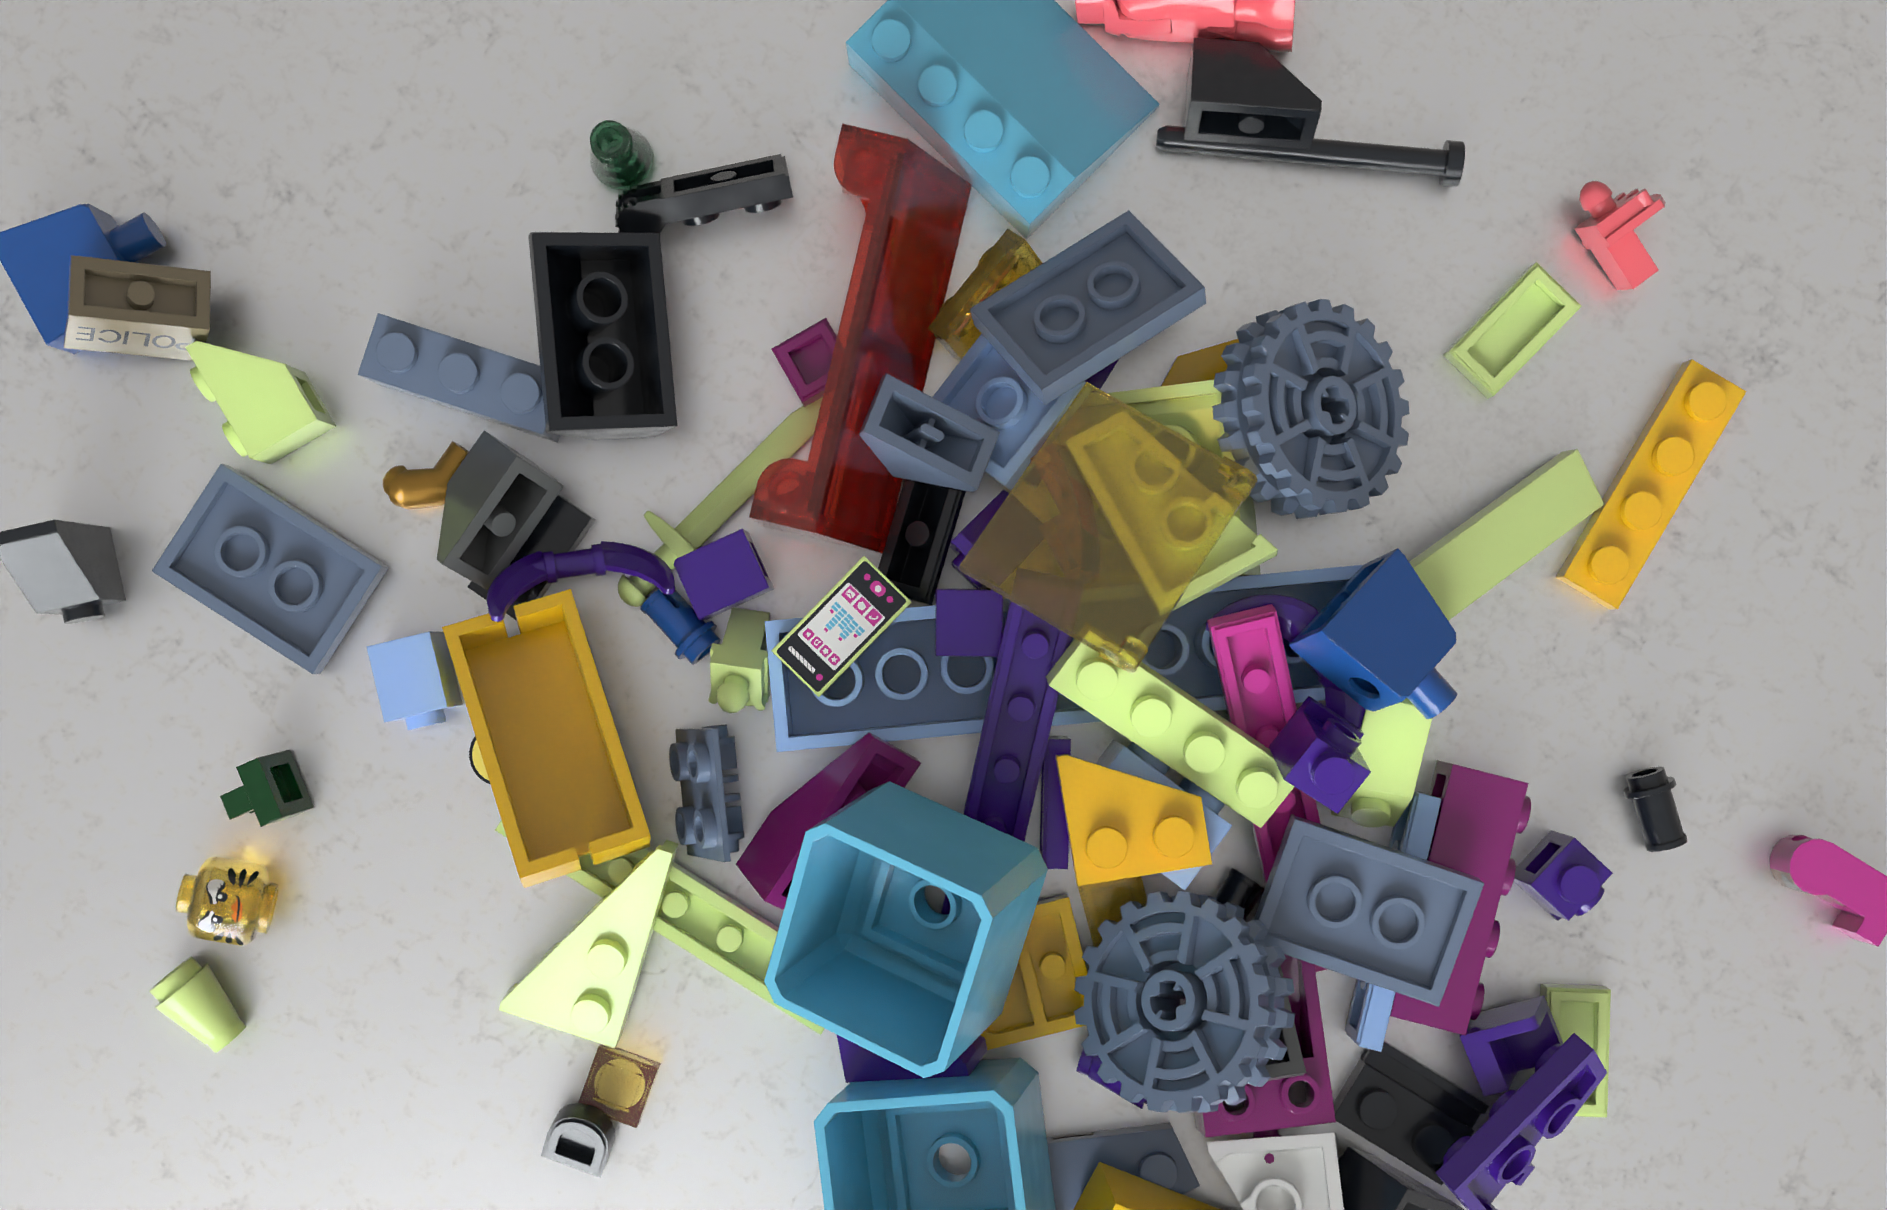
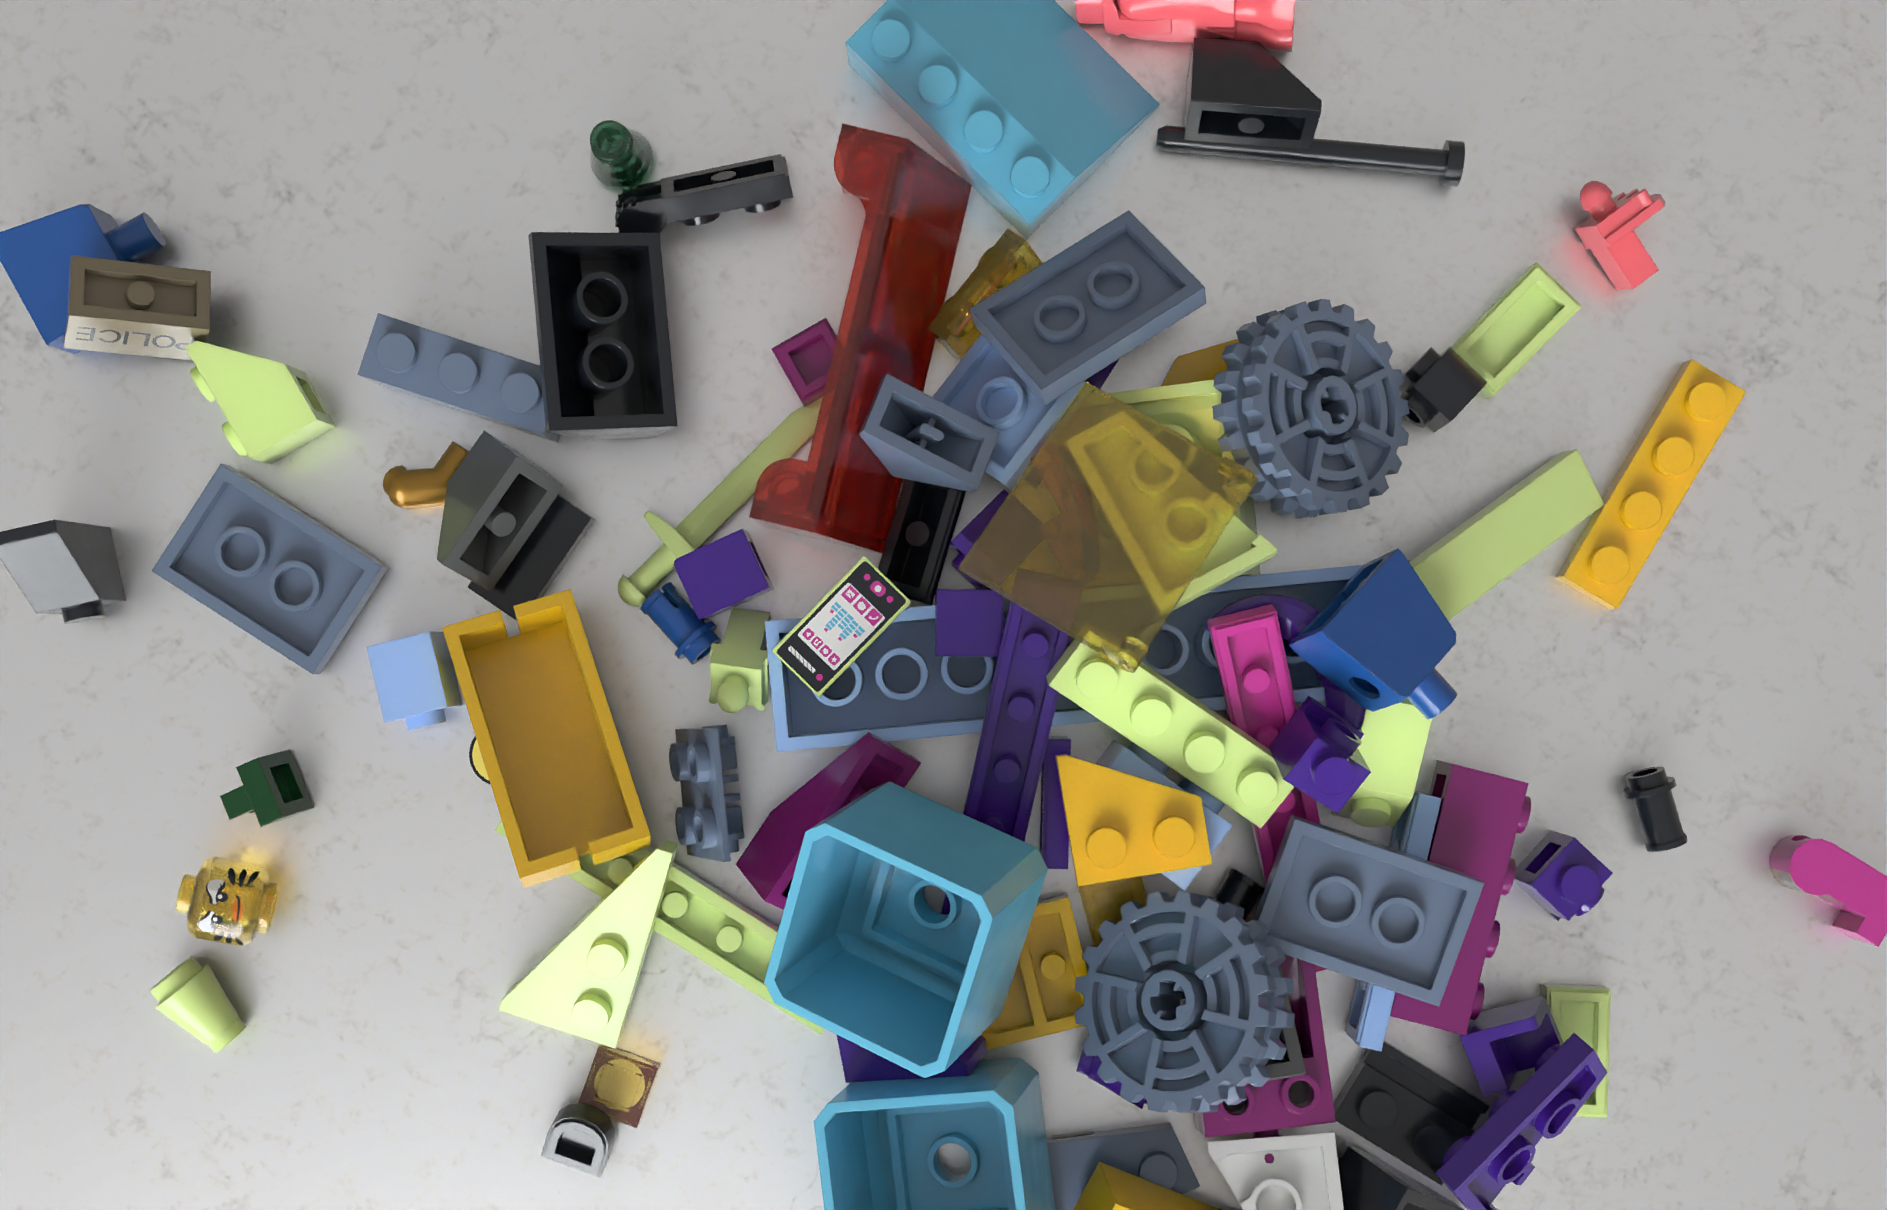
dark purple piece [486,541,675,622] -> none
none -> black plate [1400,346,1487,432]

